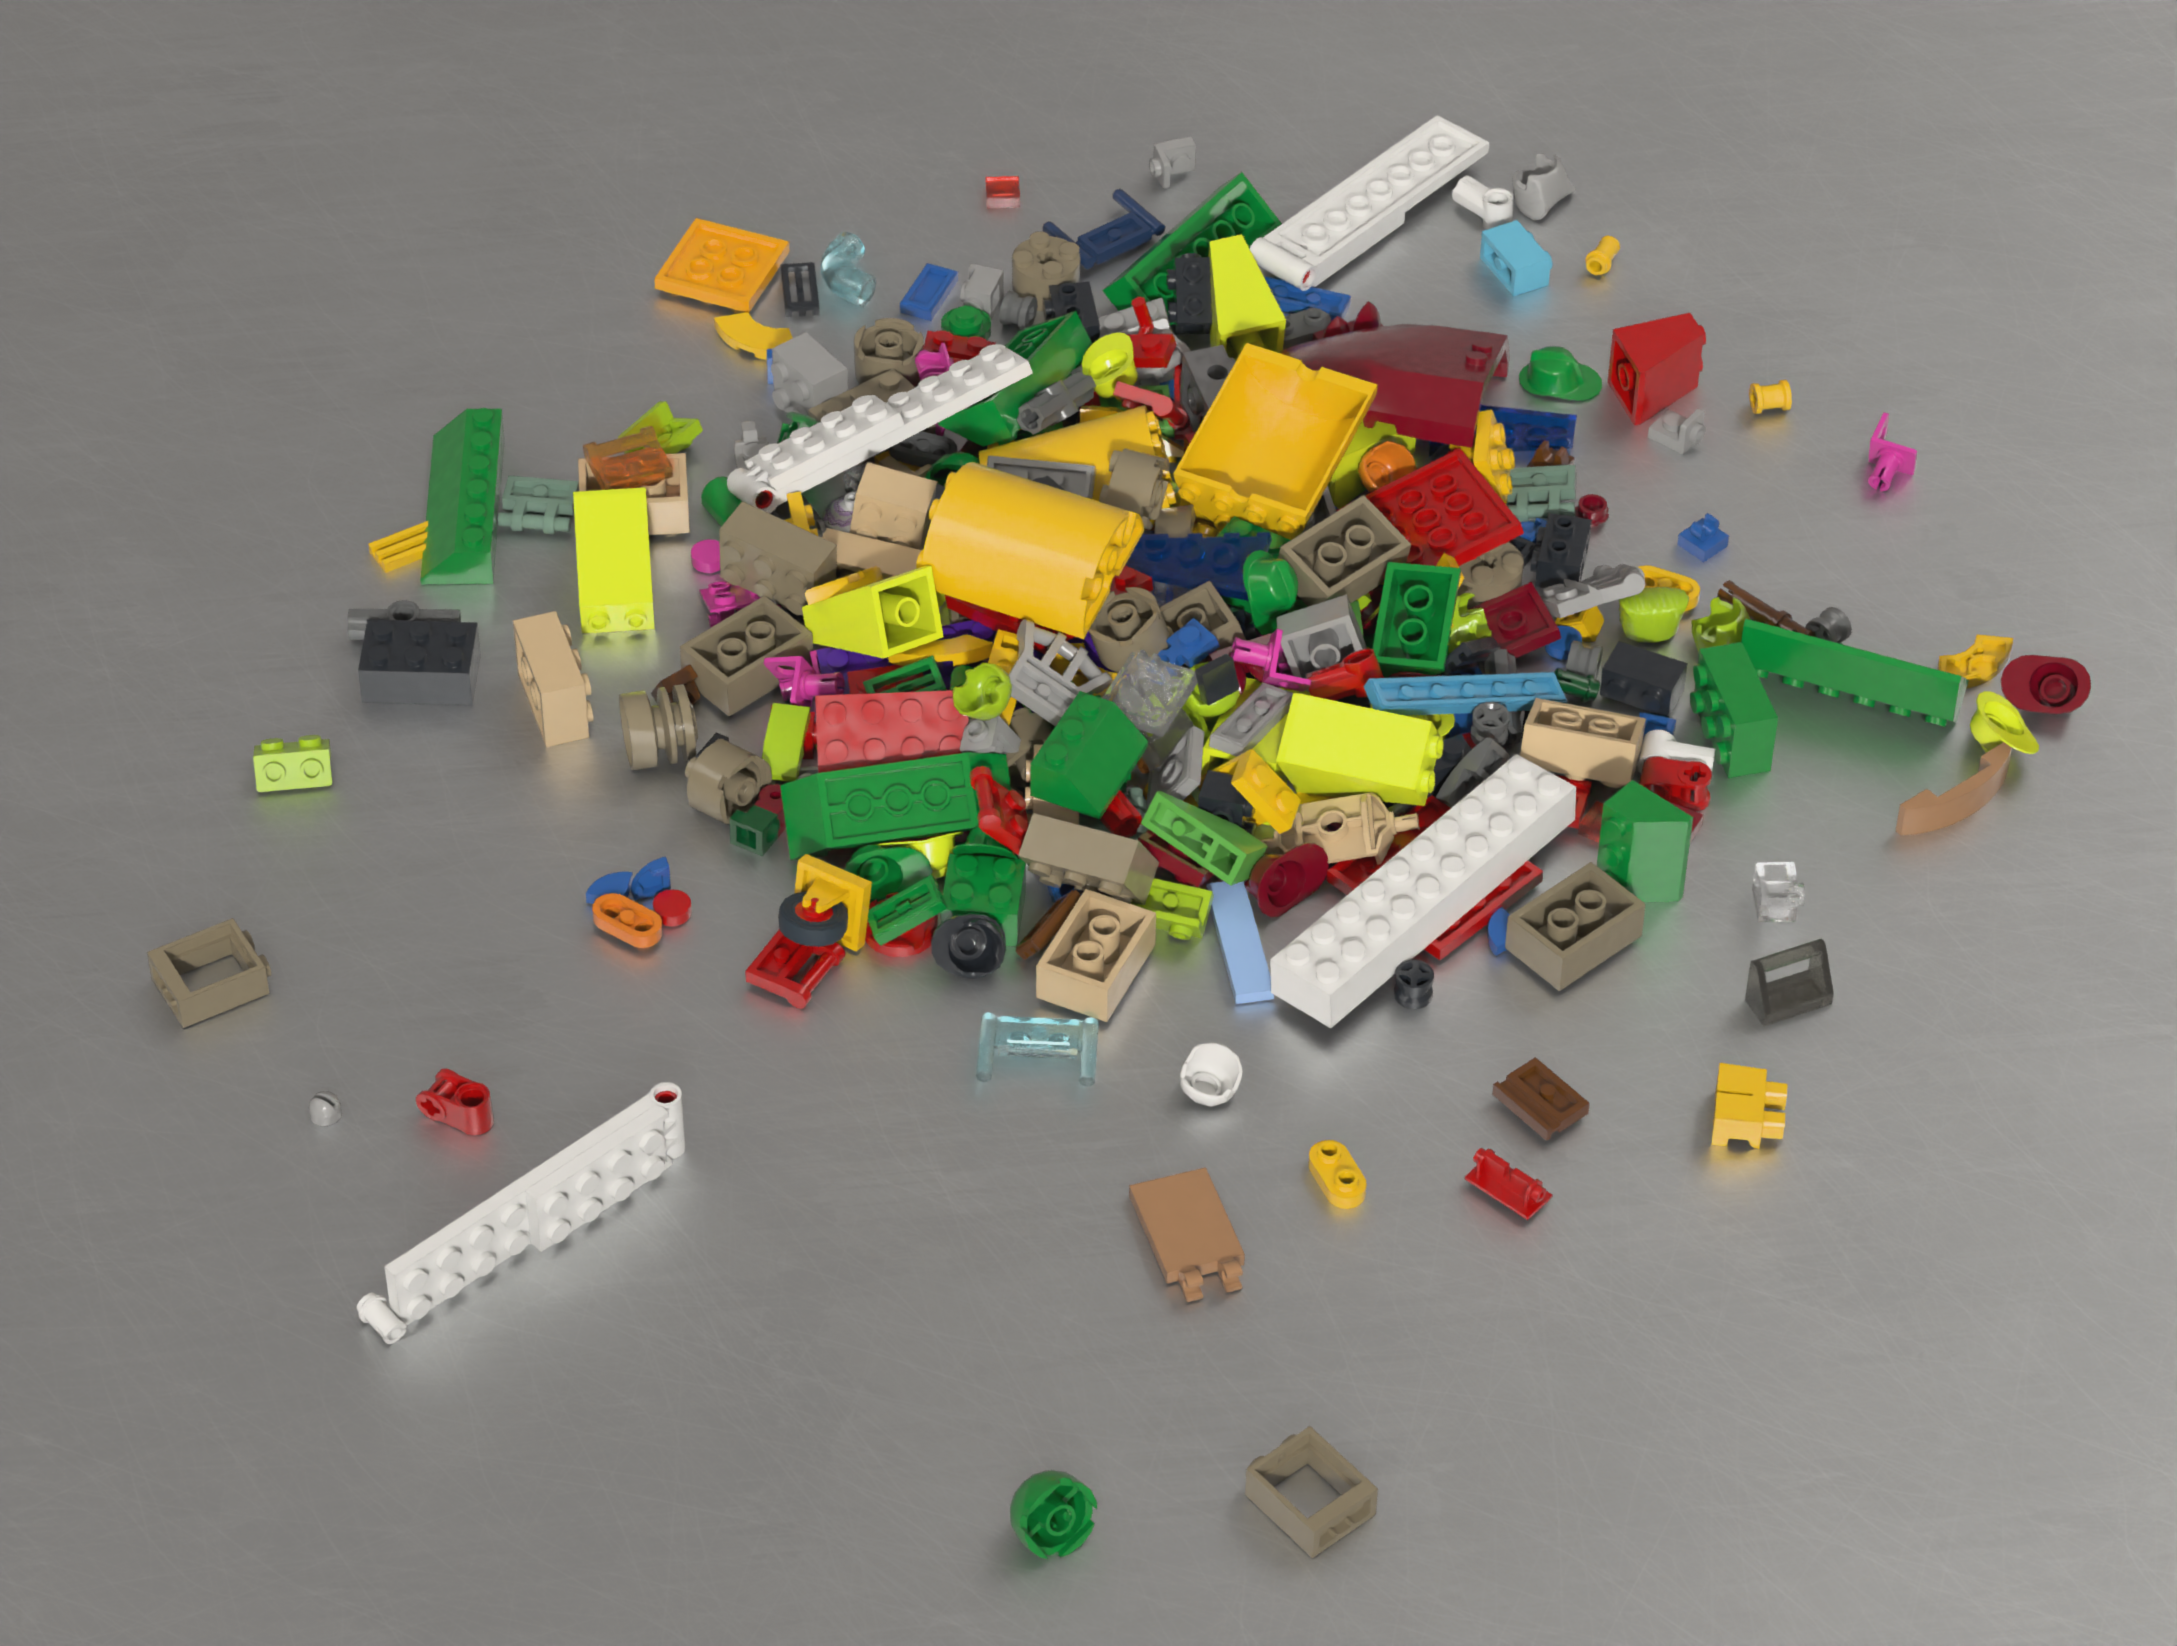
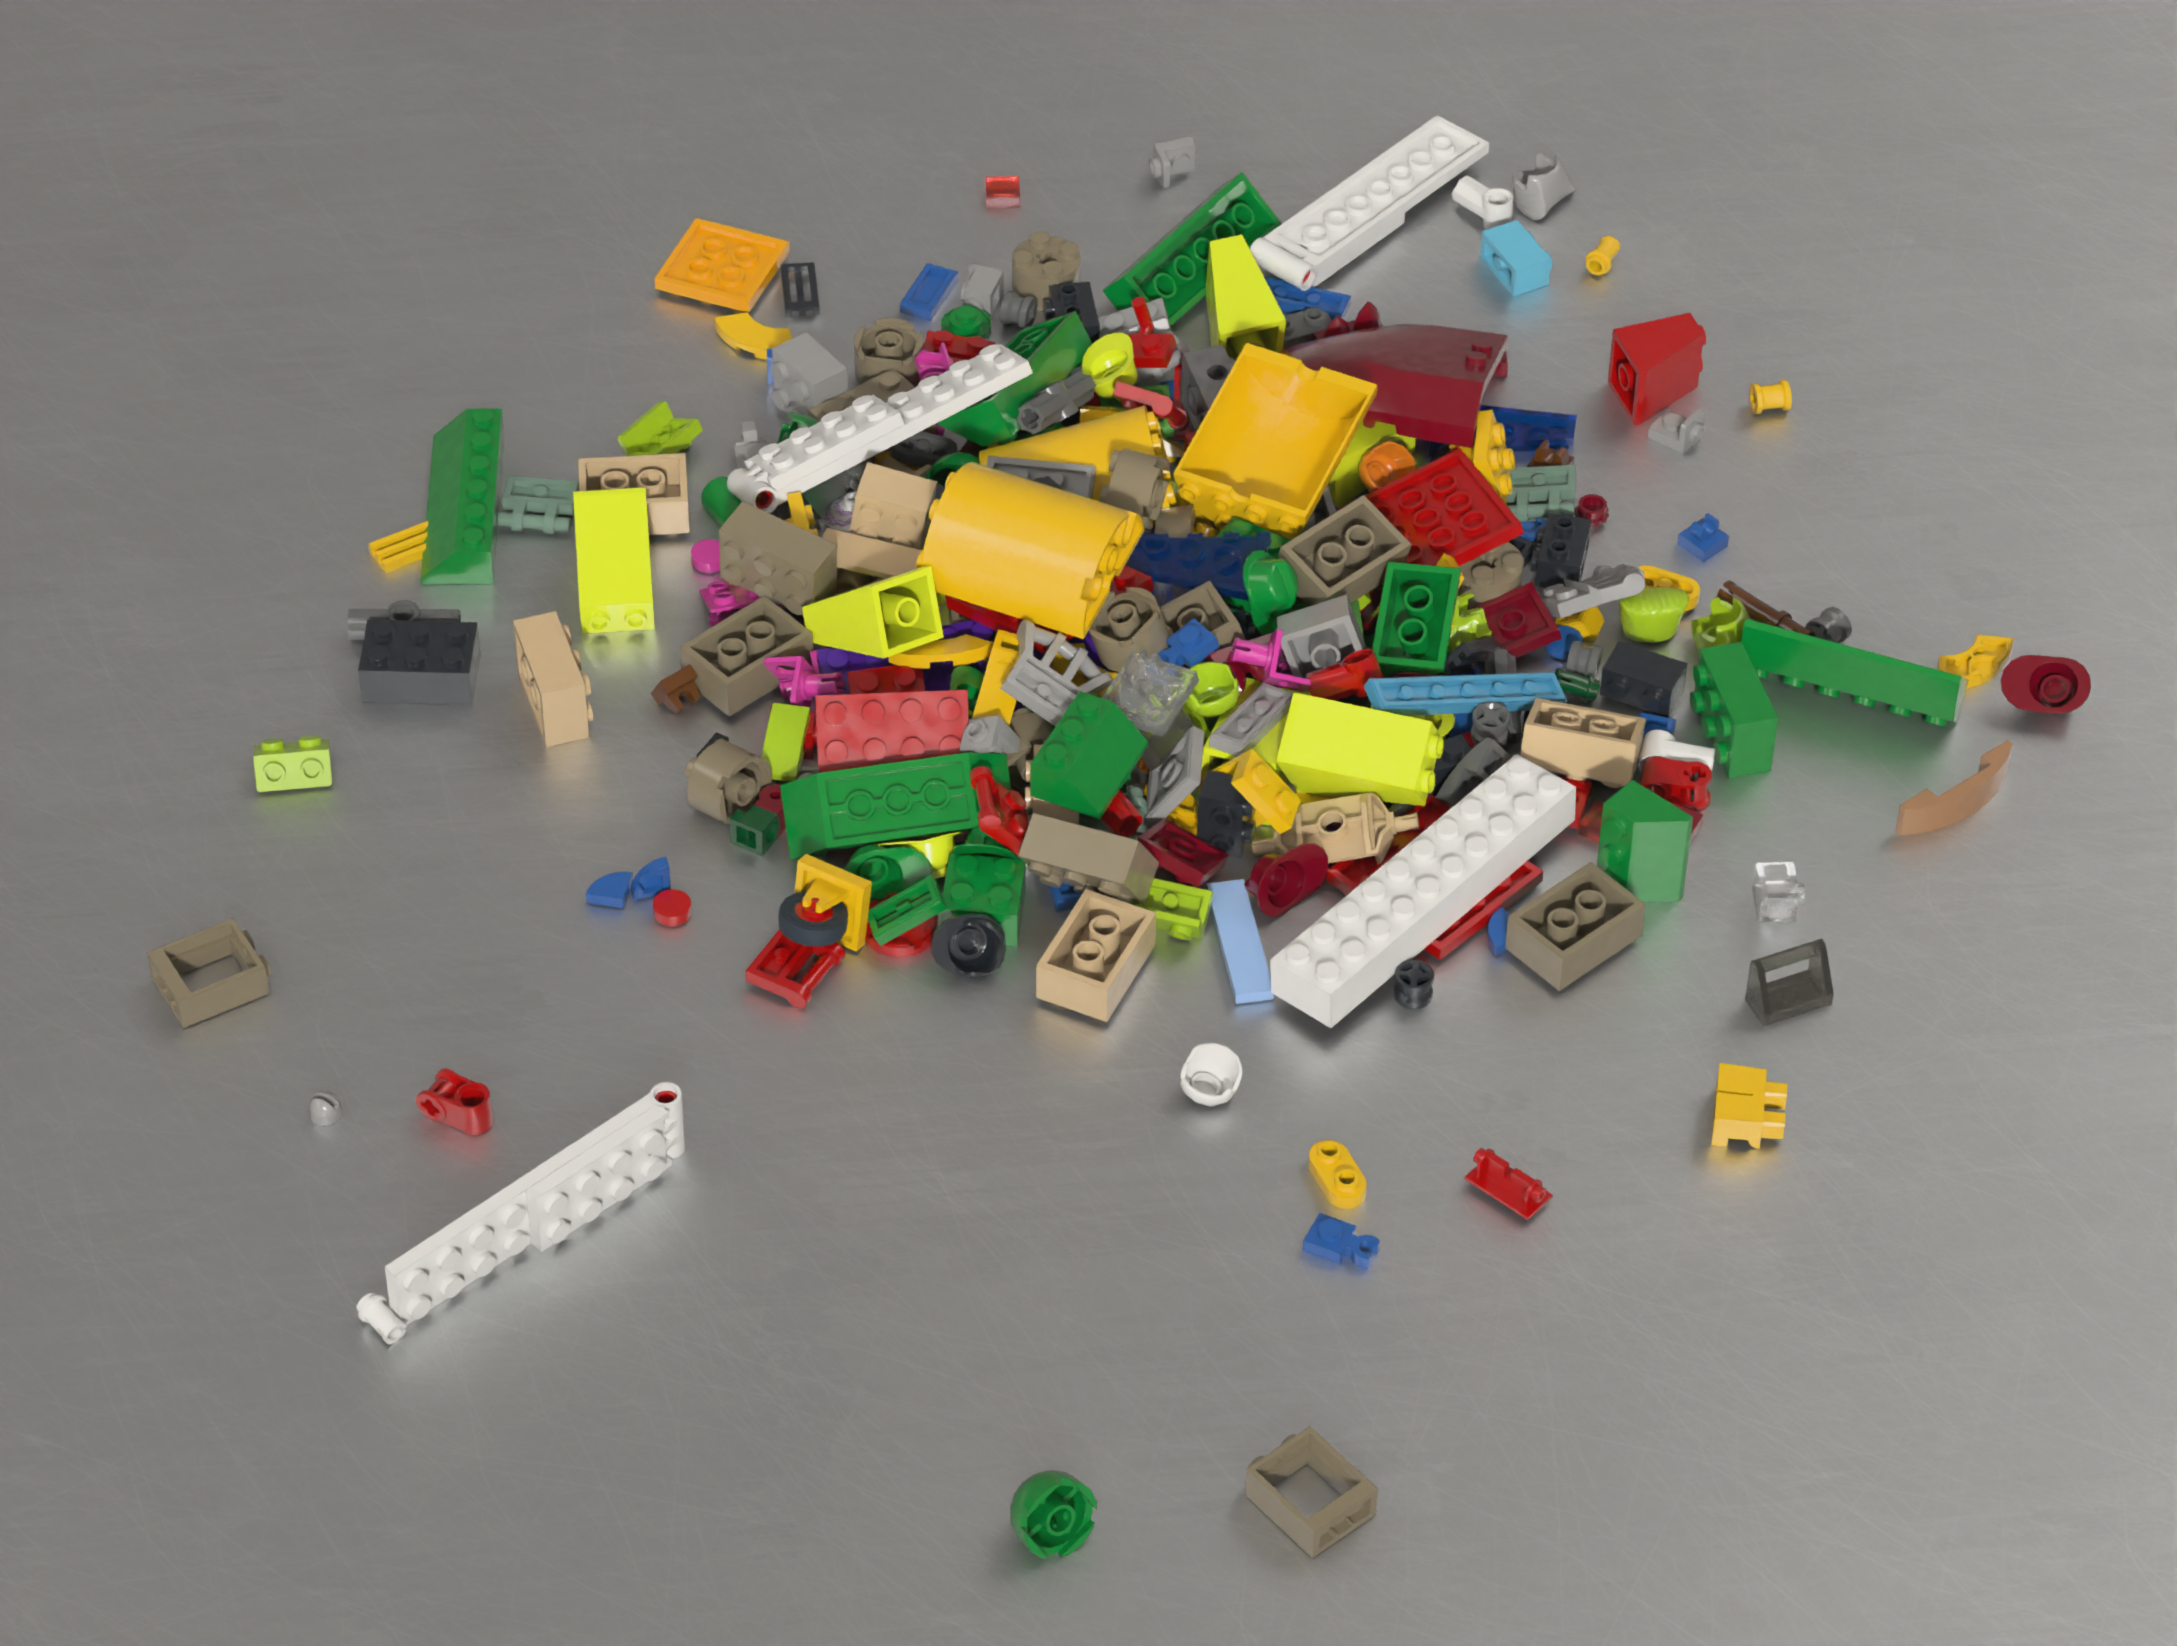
clear orange plate [583,426,673,490] -> none
orange plate [592,893,663,948] -> none
dark tan wheel [619,684,698,770] -> none
yellow tile [805,566,884,605] -> none
clear light blue cylinder [820,231,876,307] -> none
green tile [863,656,946,693] -> none
lime hair [953,663,1012,721] -> none
clear light blue plate [976,1013,1099,1087] -> none
reddish brown tile [1015,890,1081,960] -> none
dark blue plate [1042,189,1166,269] -> none
medium nougat tile [1129,1167,1245,1302] -> none
bright green slope [1141,791,1268,886] -> none
black brick [1167,253,1212,334] -> none
black tile [1195,654,1239,706] -> none
reddish brown plate [1492,1057,1590,1141] -> none
green piece [1519,346,1602,401] -> none
dark pink bracket [1868,412,1917,491] -> none
neon yellow piece [1969,691,2039,754] -> none
none -> blue plate [1303,1213,1380,1269]

